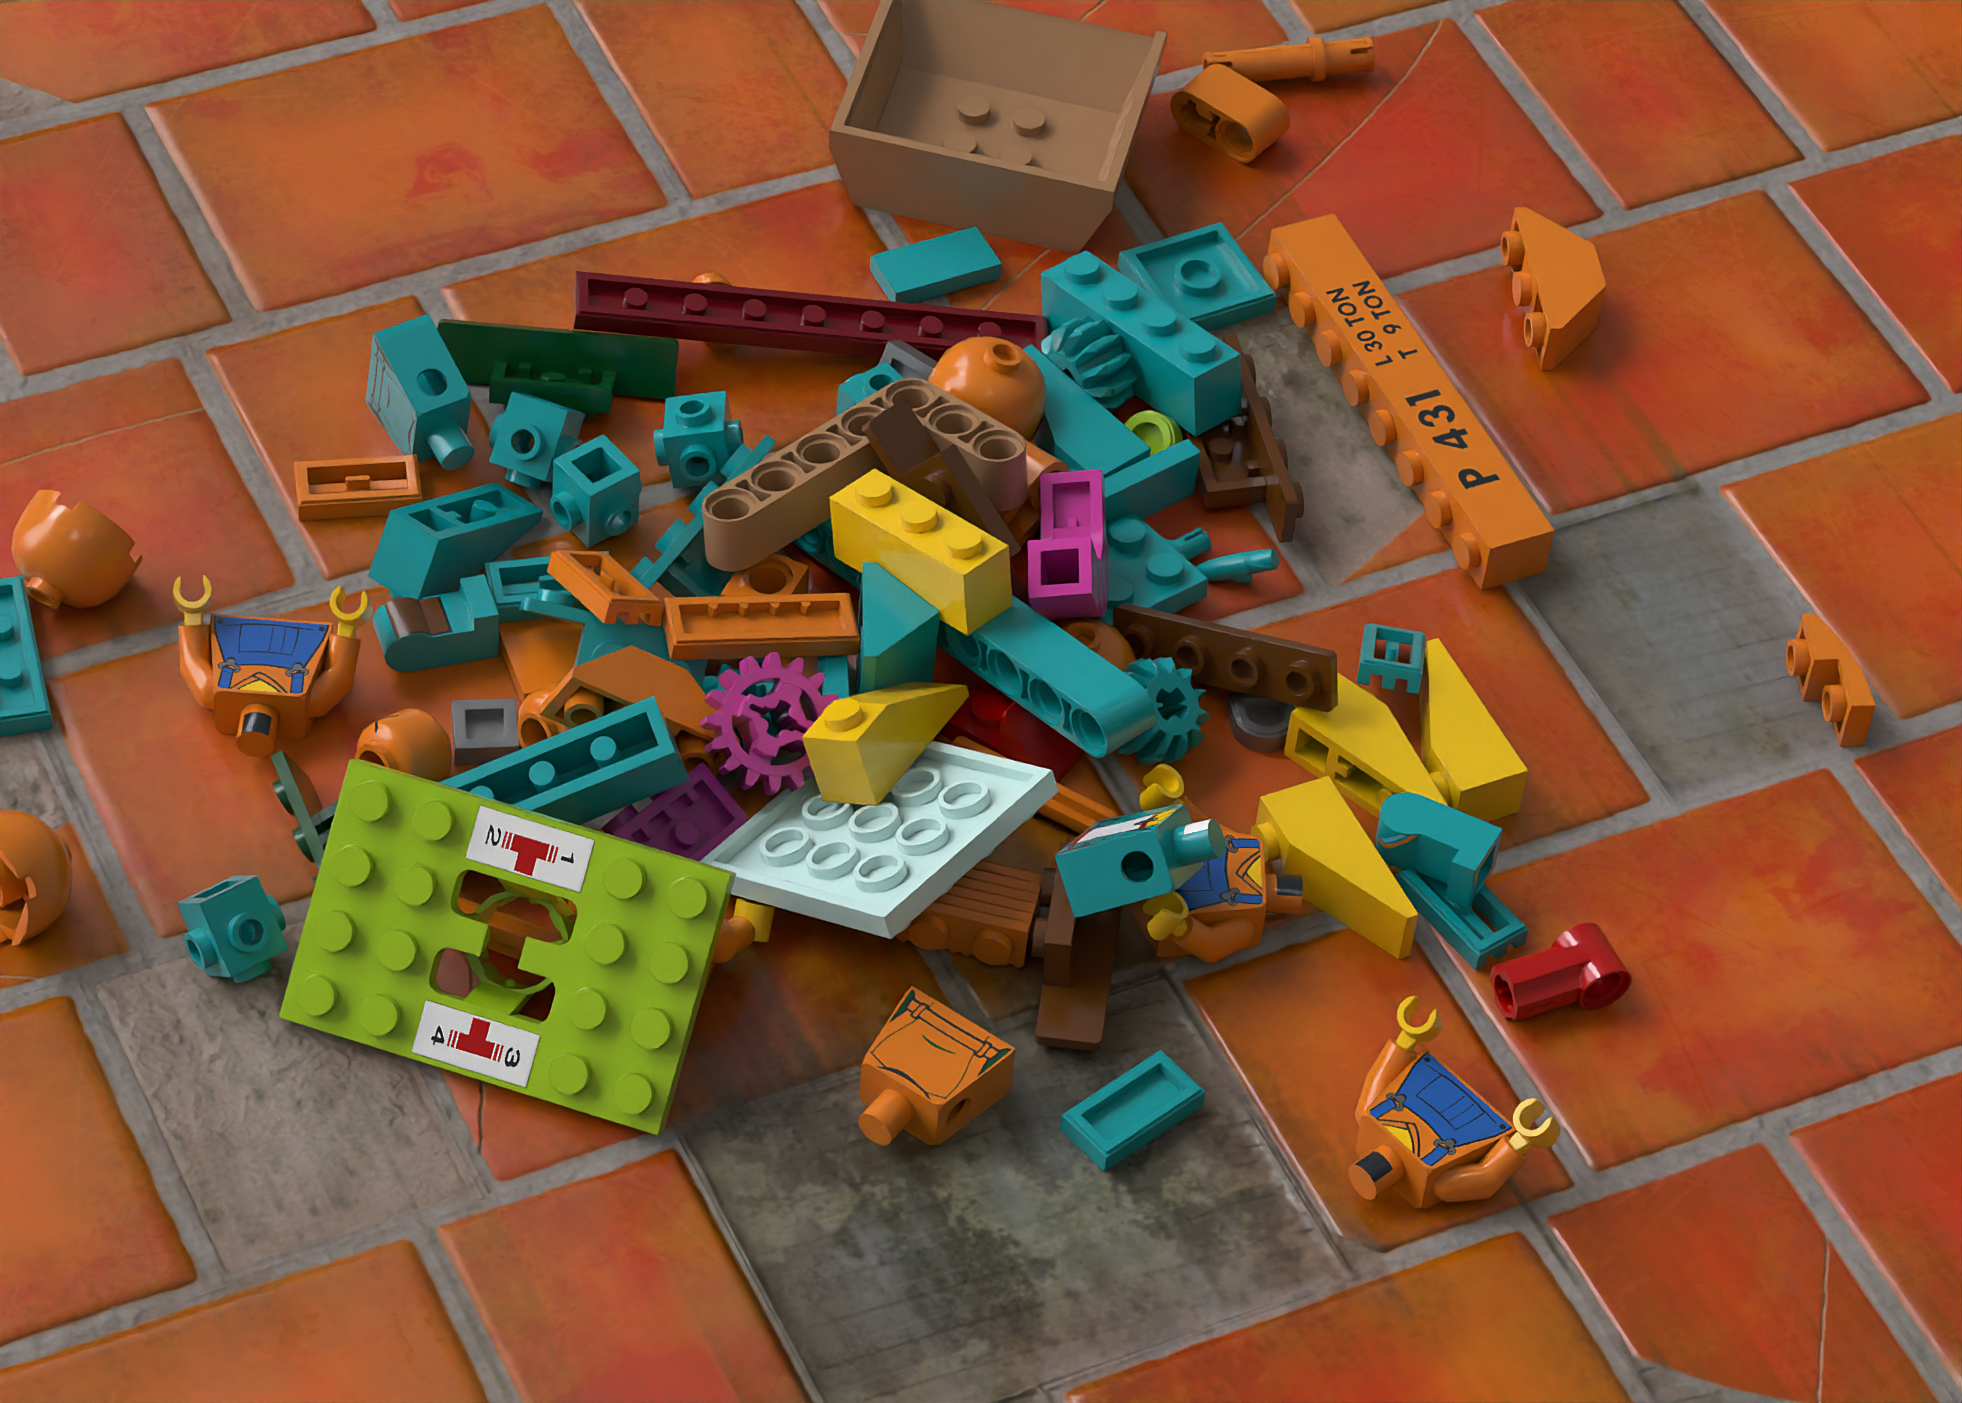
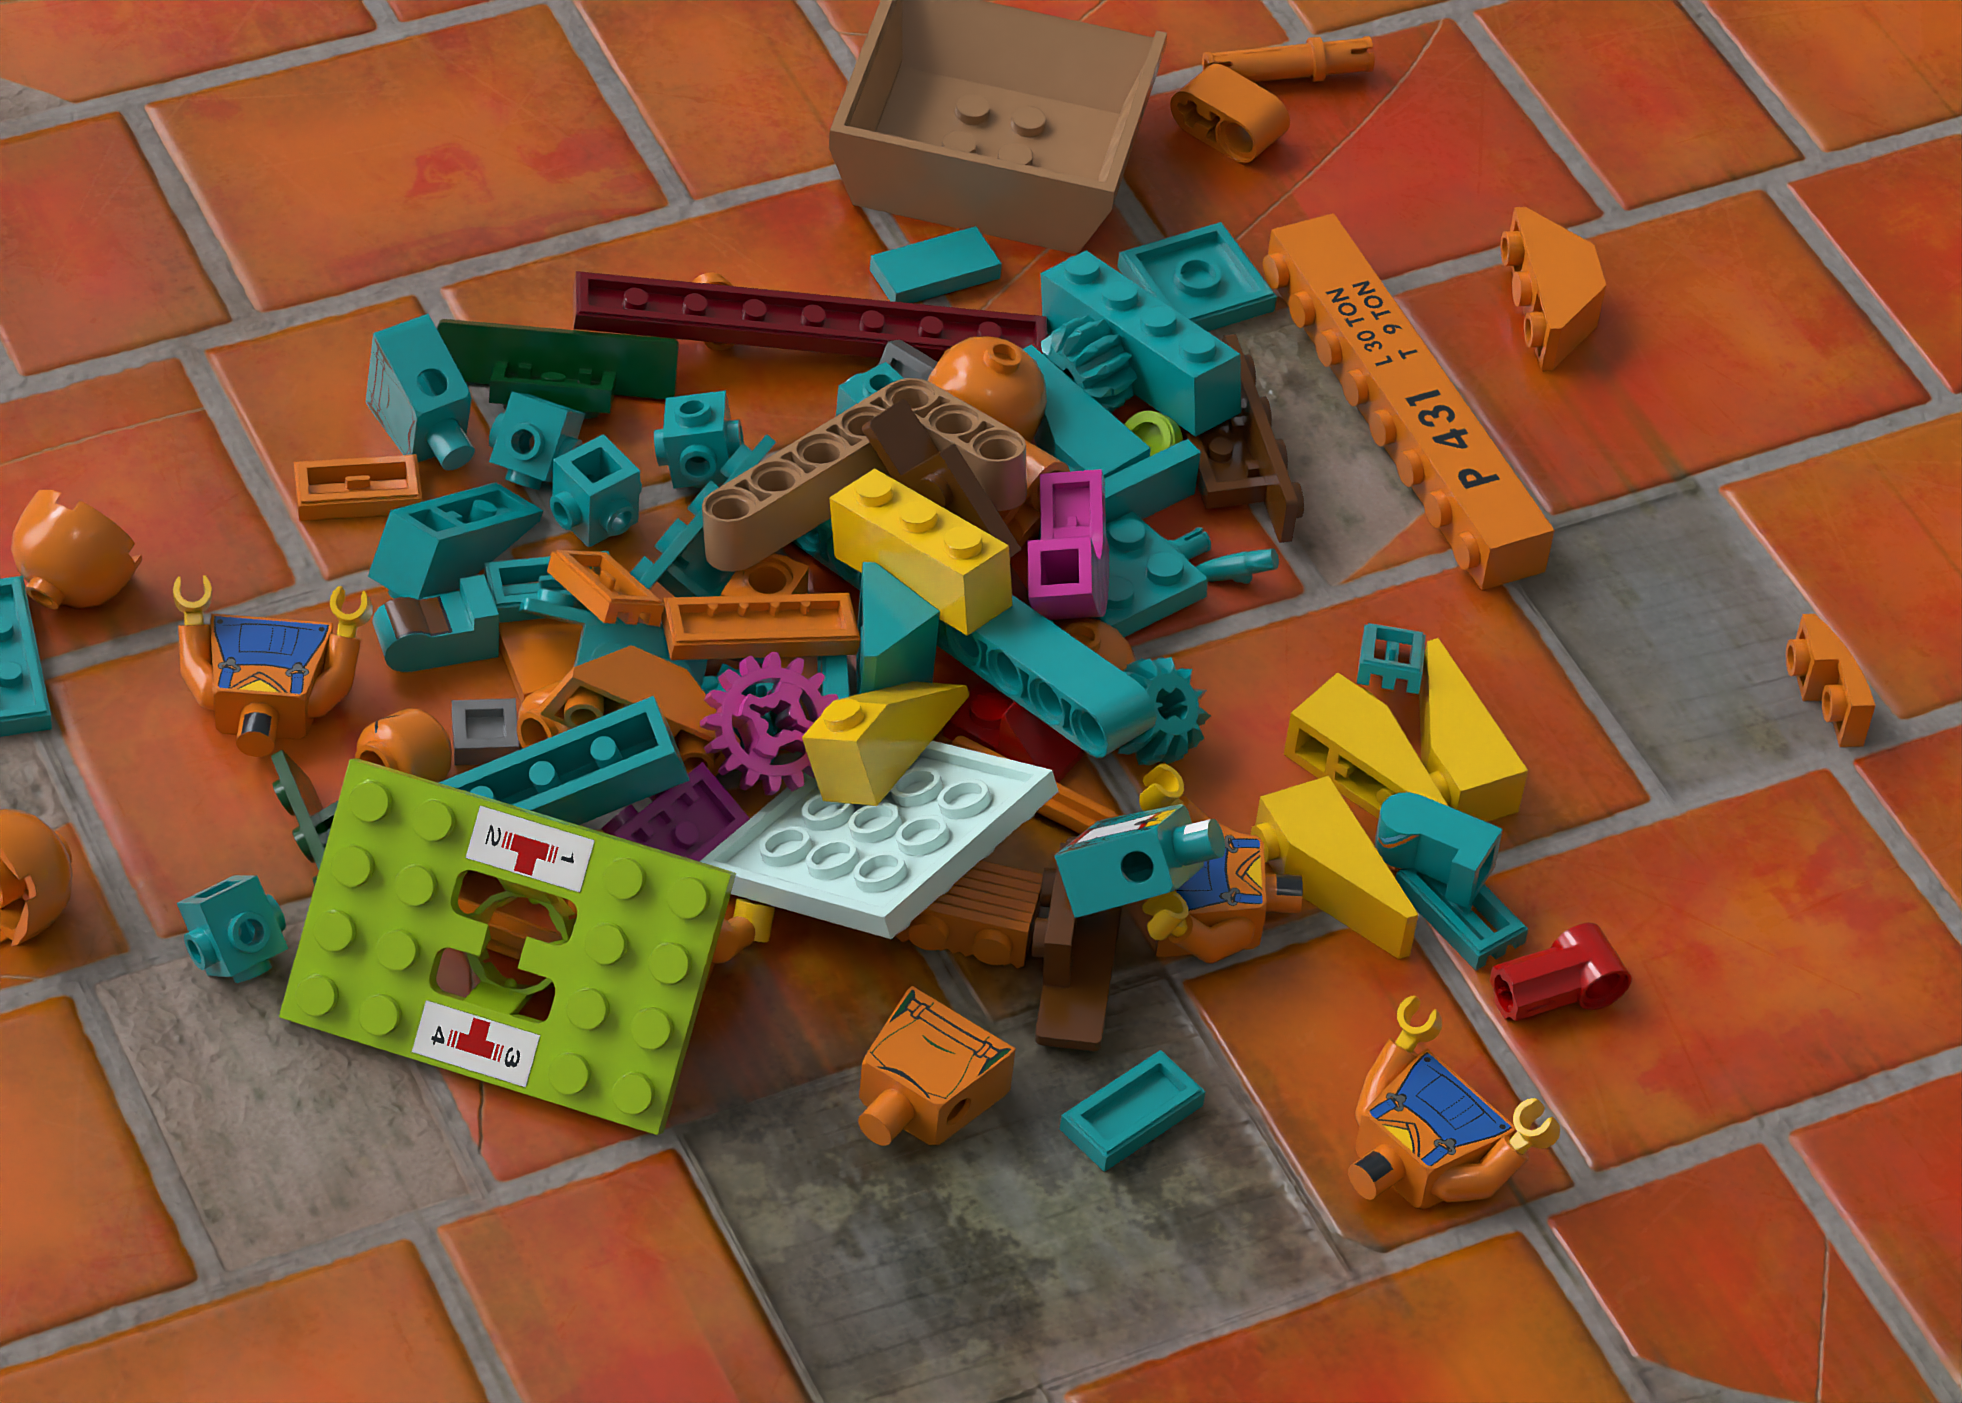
reddish brown bracket [1113,603,1338,713] -> none
flat silver tile [1226,692,1295,752] -> none

